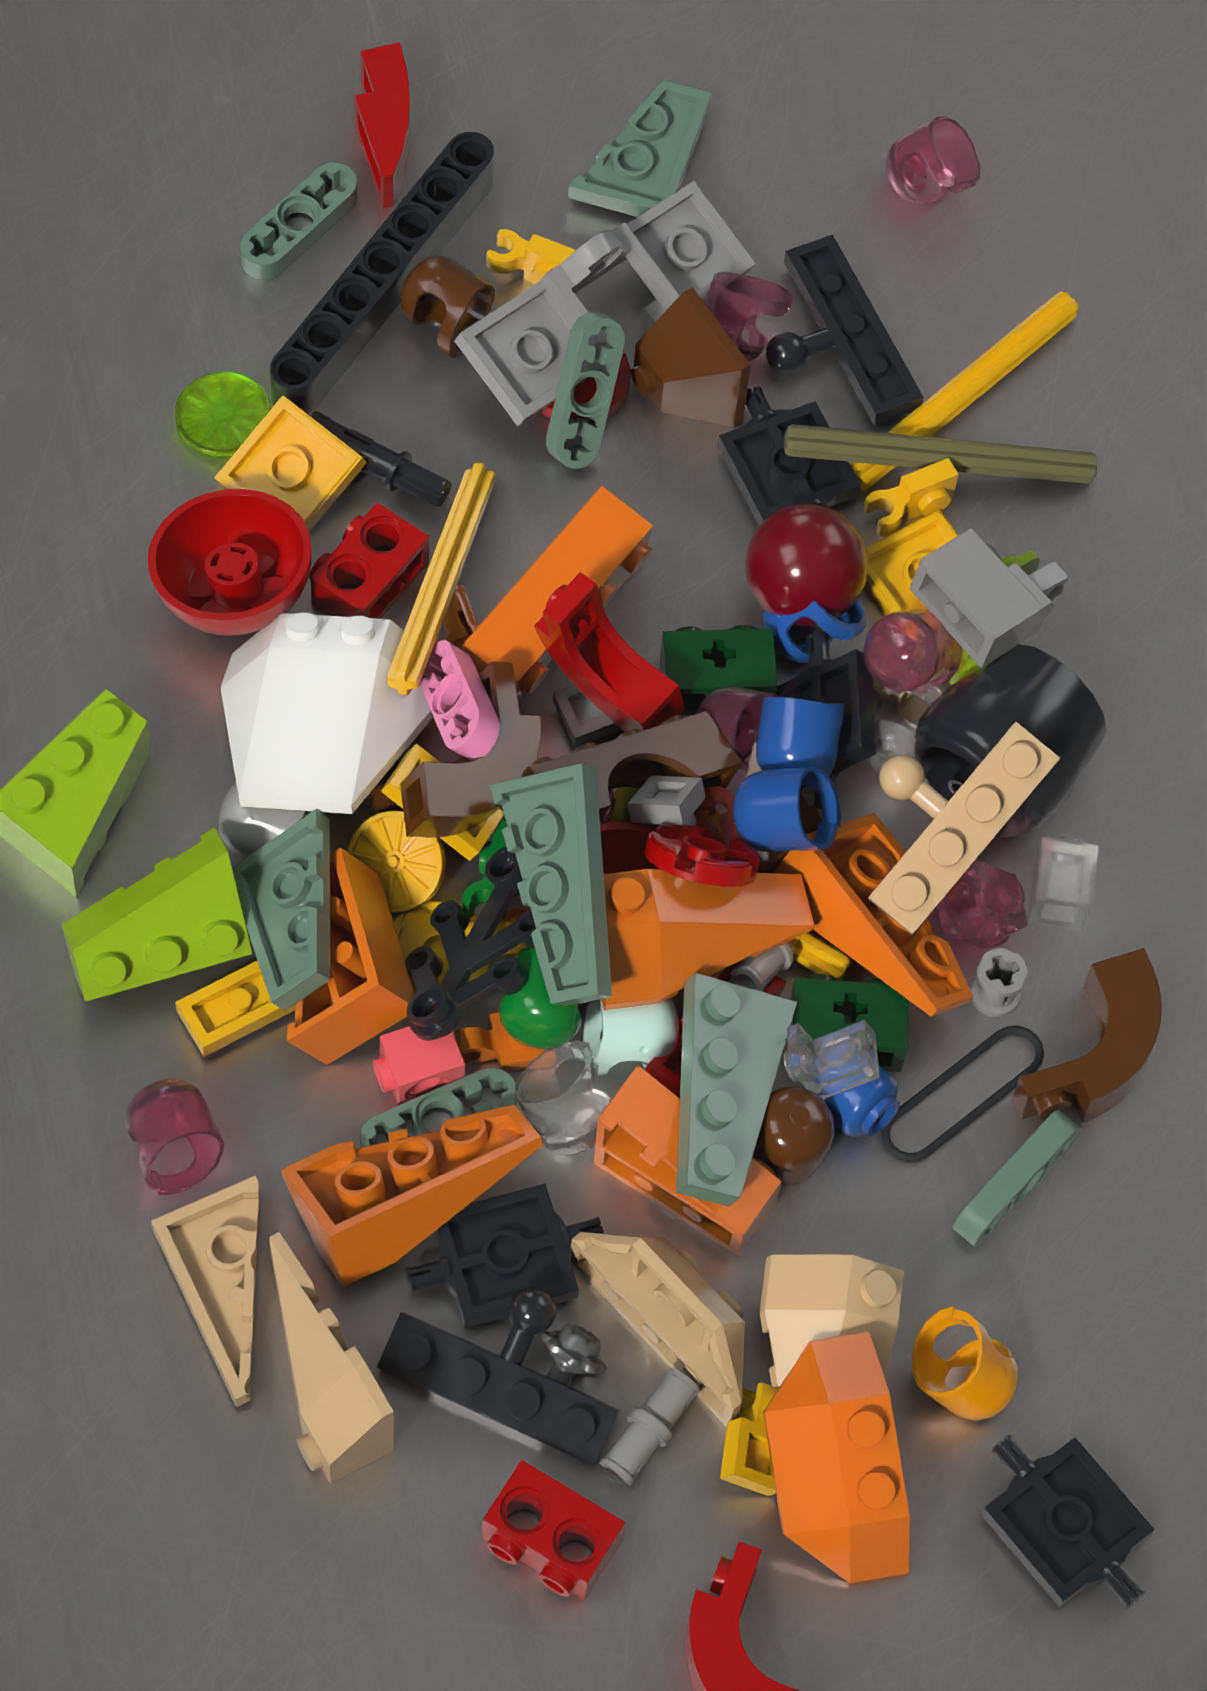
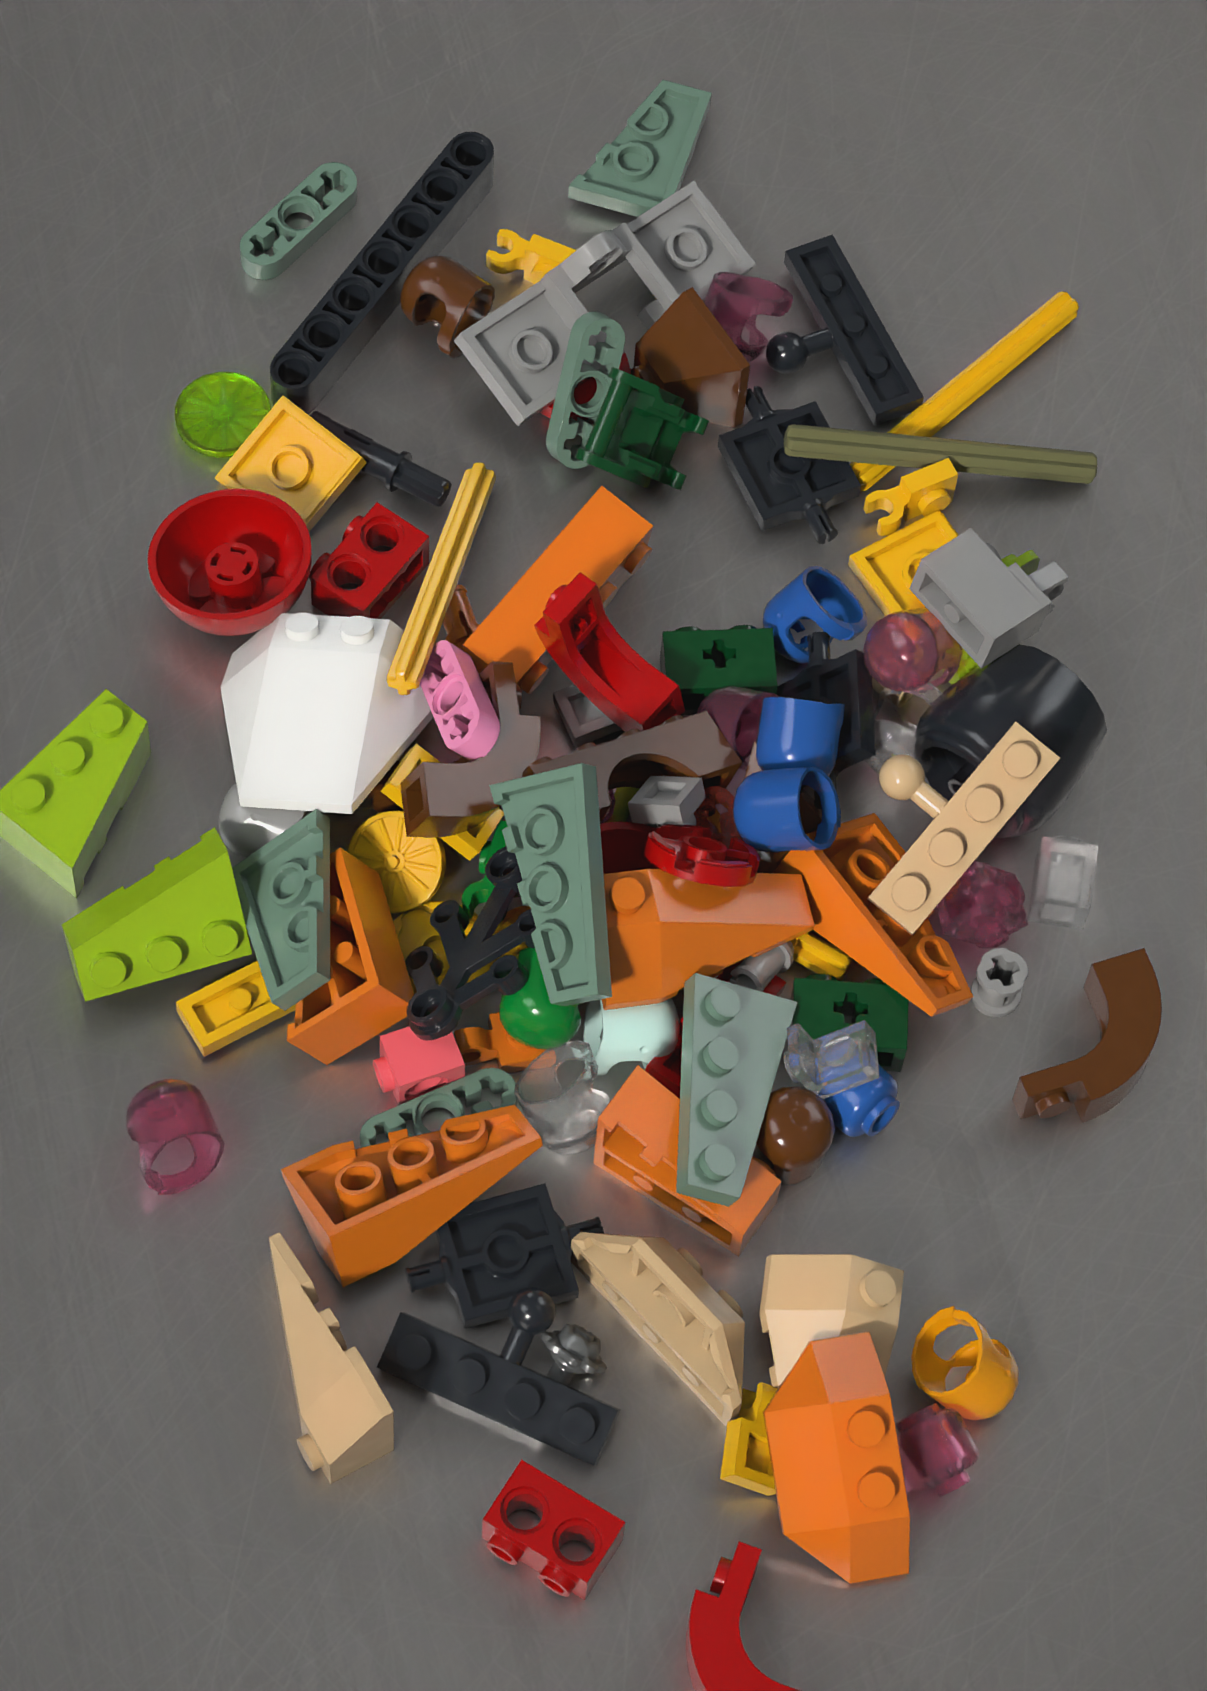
tan wing [151,1175,260,1407] -> none
red slope [355,42,410,208] -> none
light grey pin [599,1368,700,1487] -> none
dark red piece [745,503,868,627] -> none
black piece [881,1025,1044,1162] -> none
clear pink helmet [885,116,981,205] -> none
sand green beam [952,1109,1082,1247] -> none
black plate [981,1434,1155,1609] -> none
none -> dark green piece [575,367,709,491]
none -> clear pink head [895,1402,980,1497]

